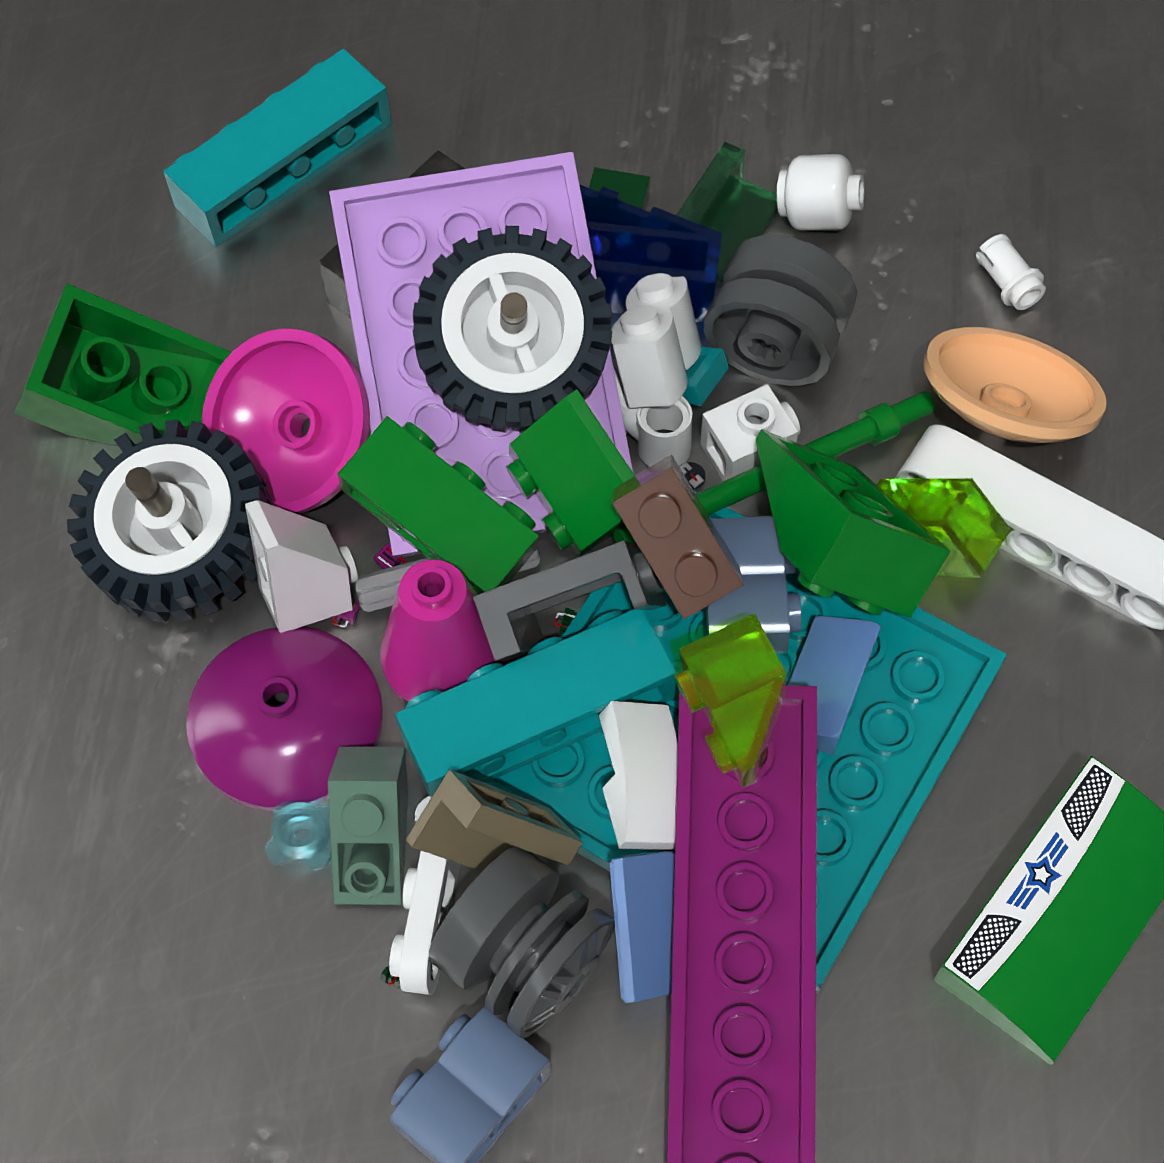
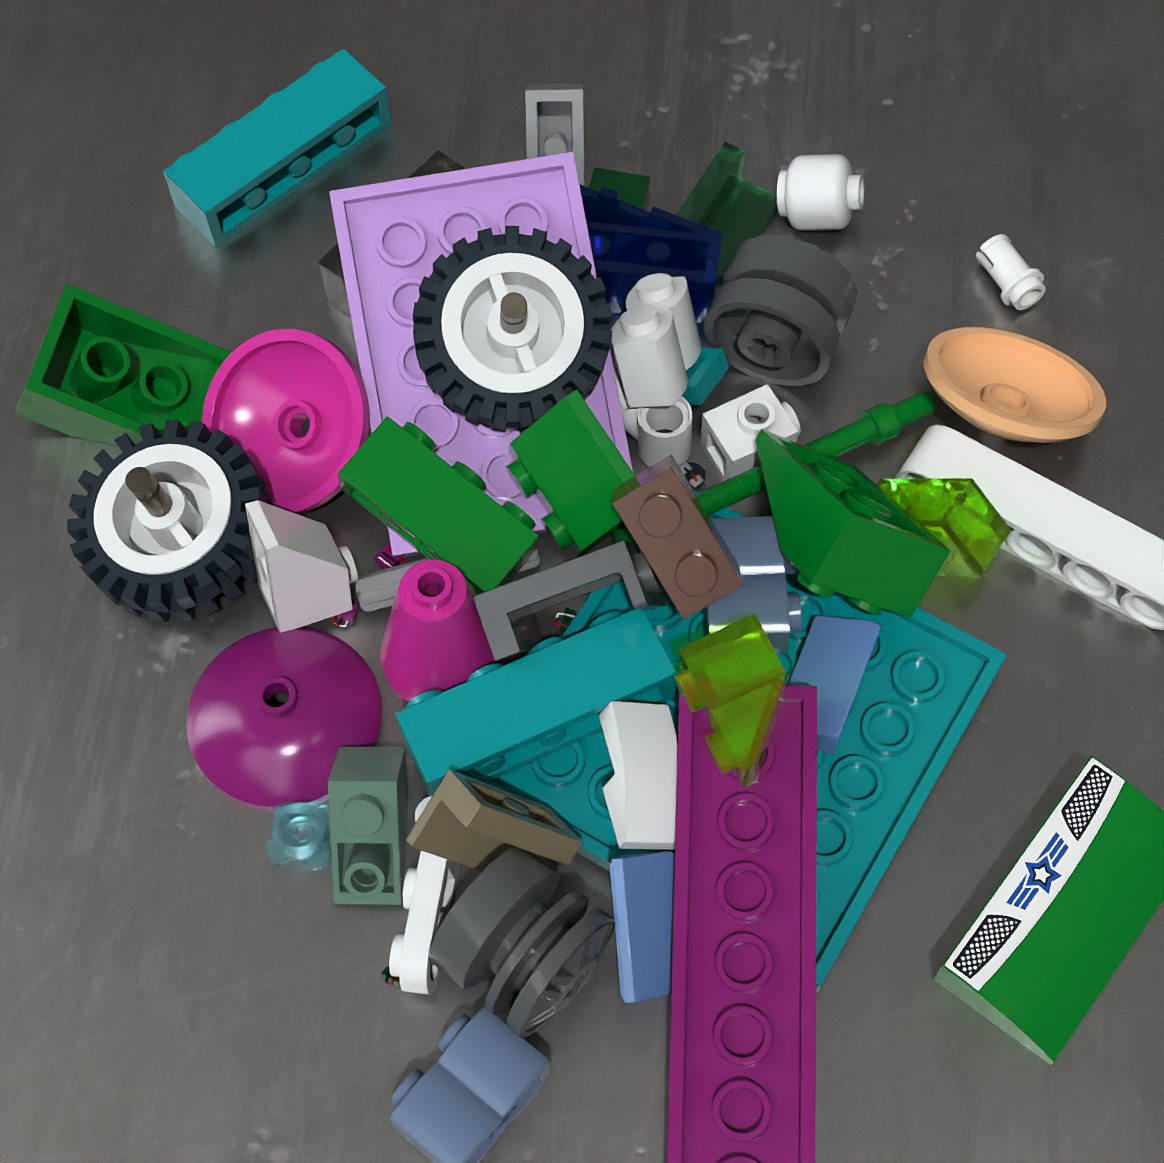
none -> light grey slope [525,83,585,207]

